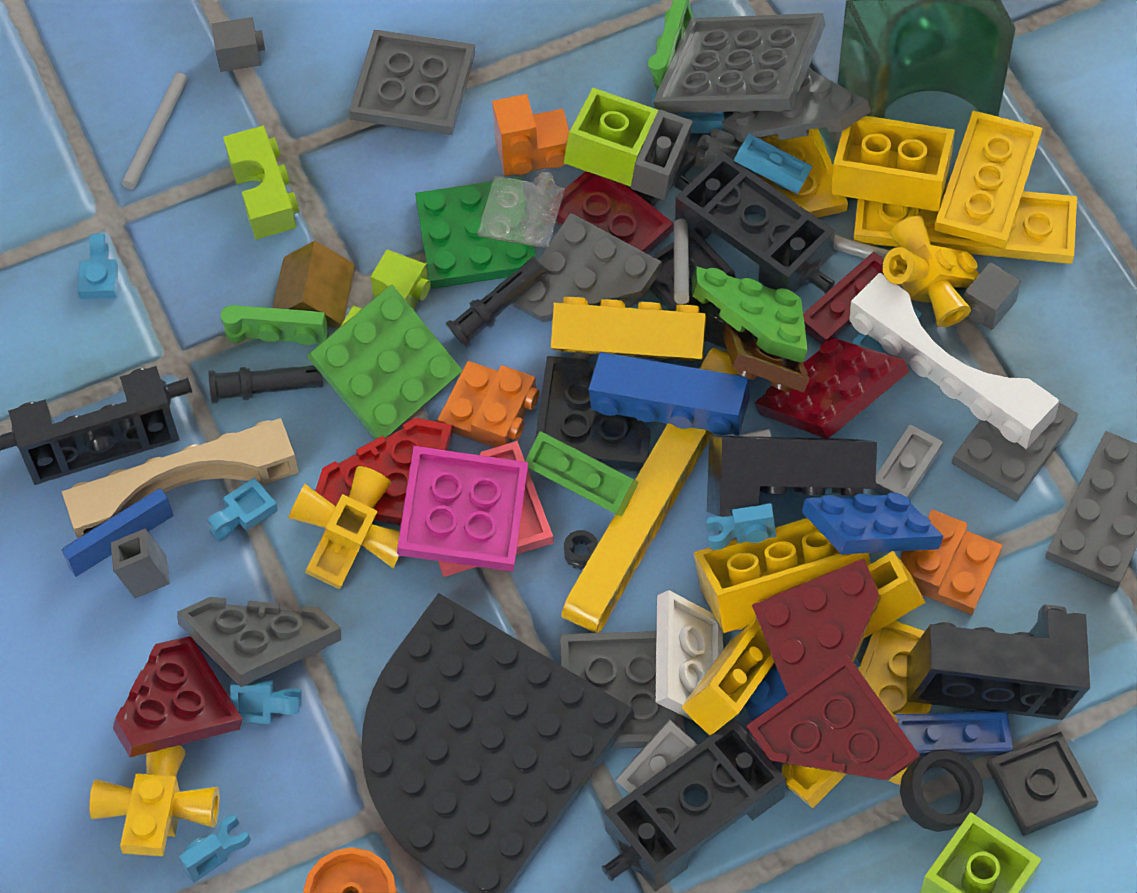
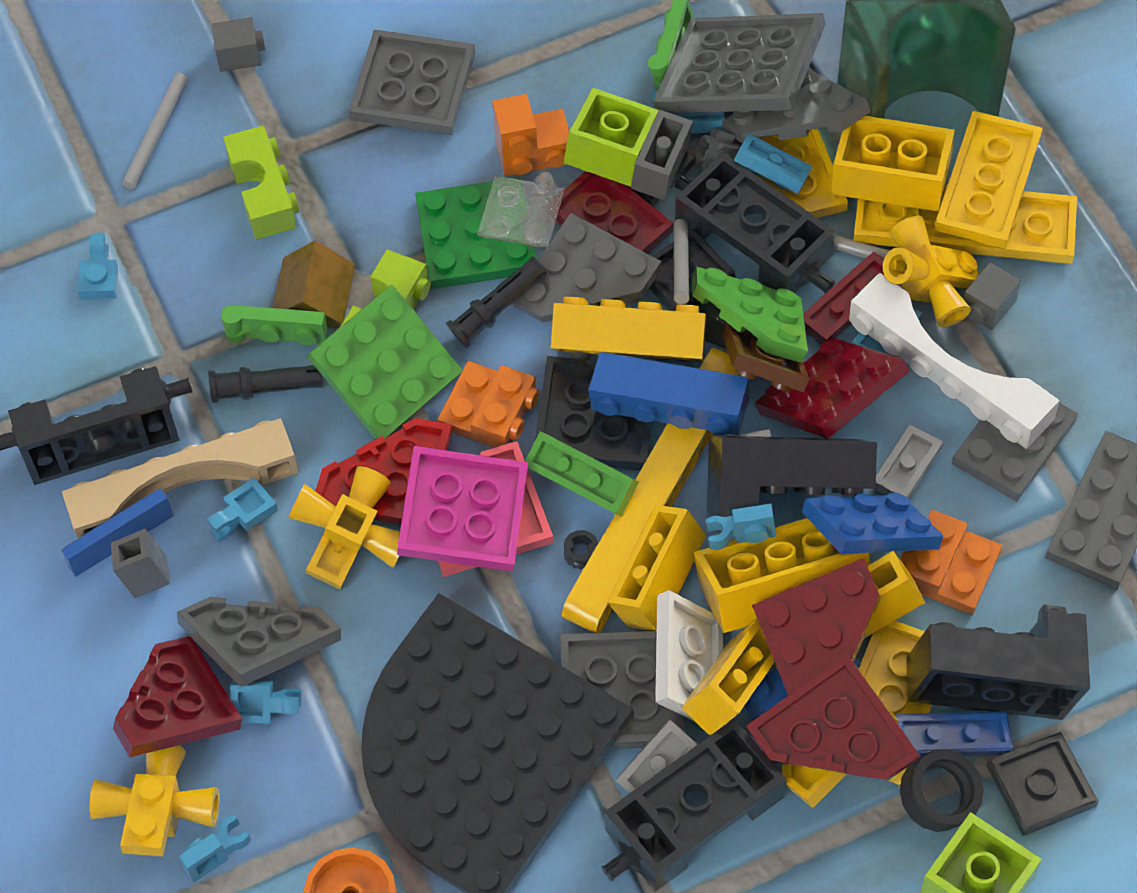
none -> yellow brick [607,505,707,631]

